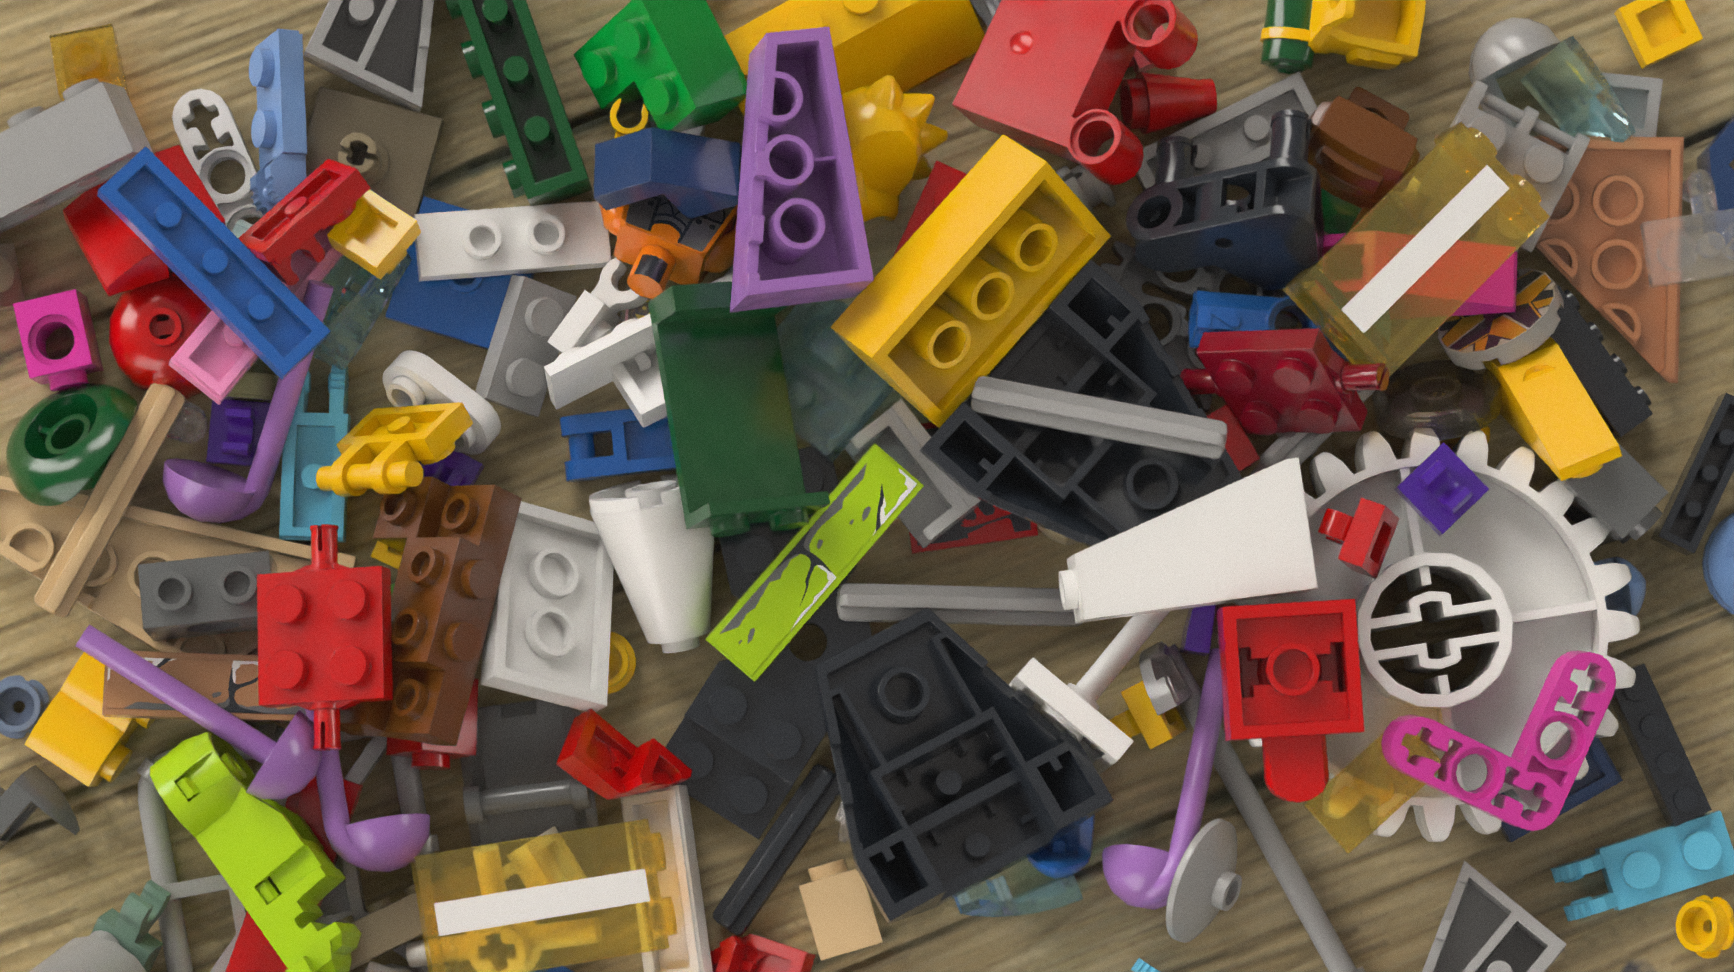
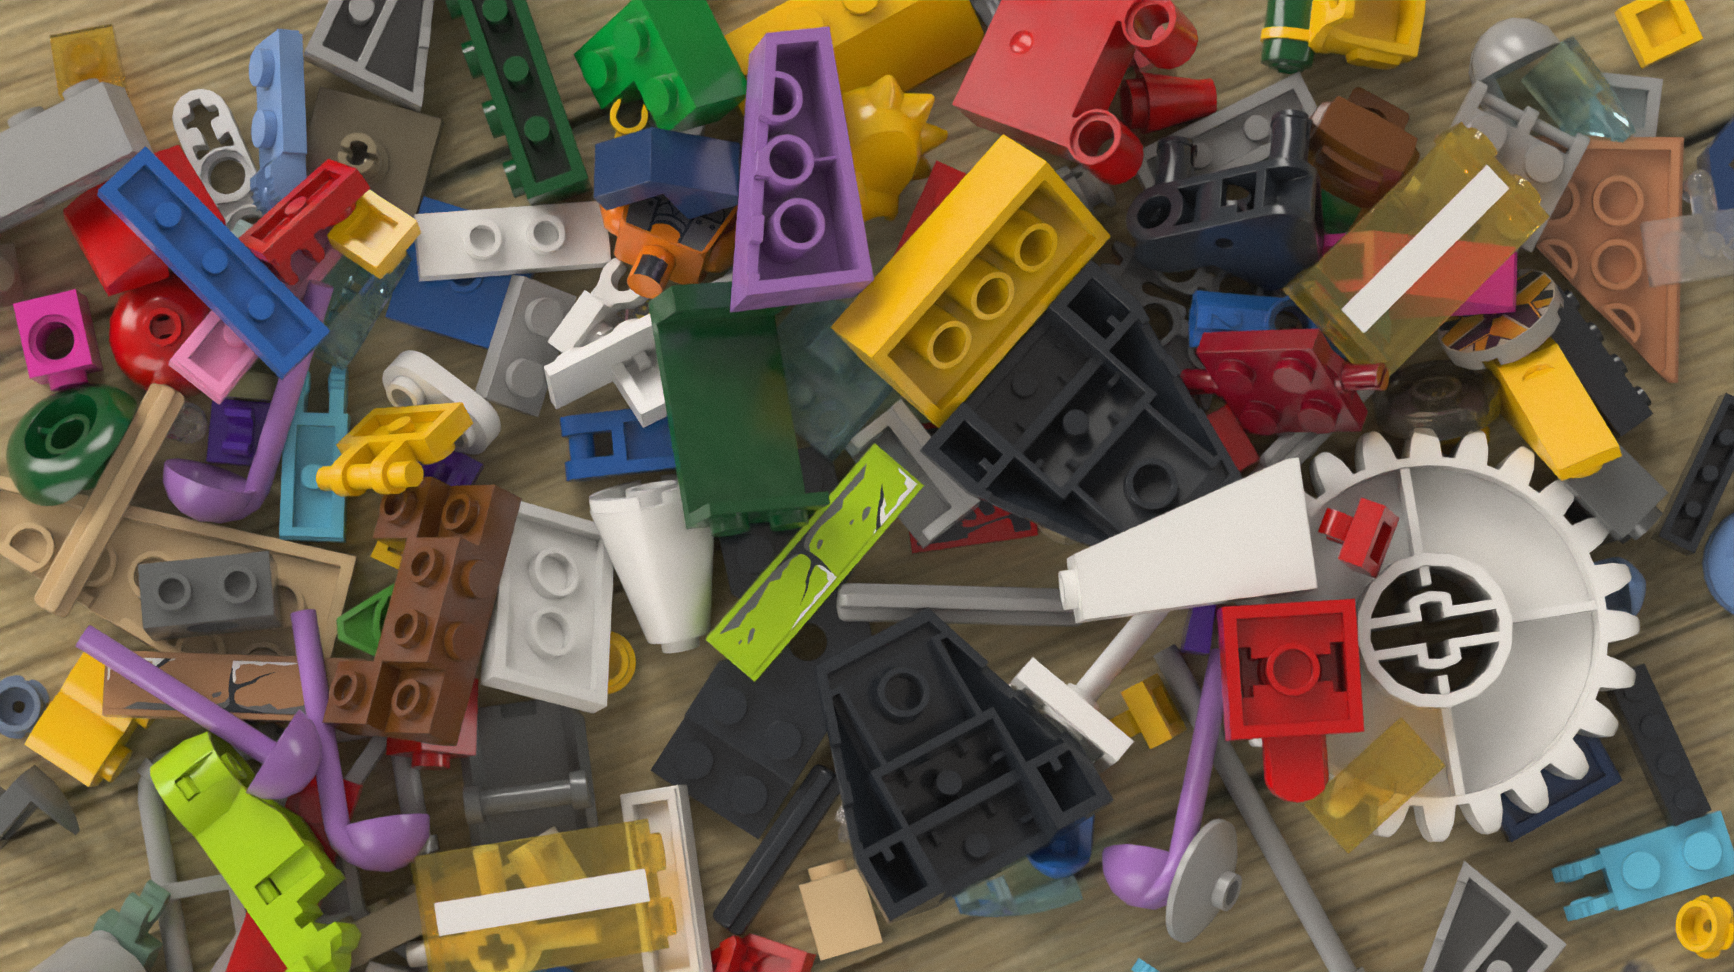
red plate [257,524,393,751] -> none
red slope [556,708,692,800] -> none
light grey axle [971,376,1227,459] -> none
light grey tile [1139,641,1192,715] -> none
dark pink beam [1381,650,1616,831] -> none
dark purple tile [1394,442,1489,536] -> none

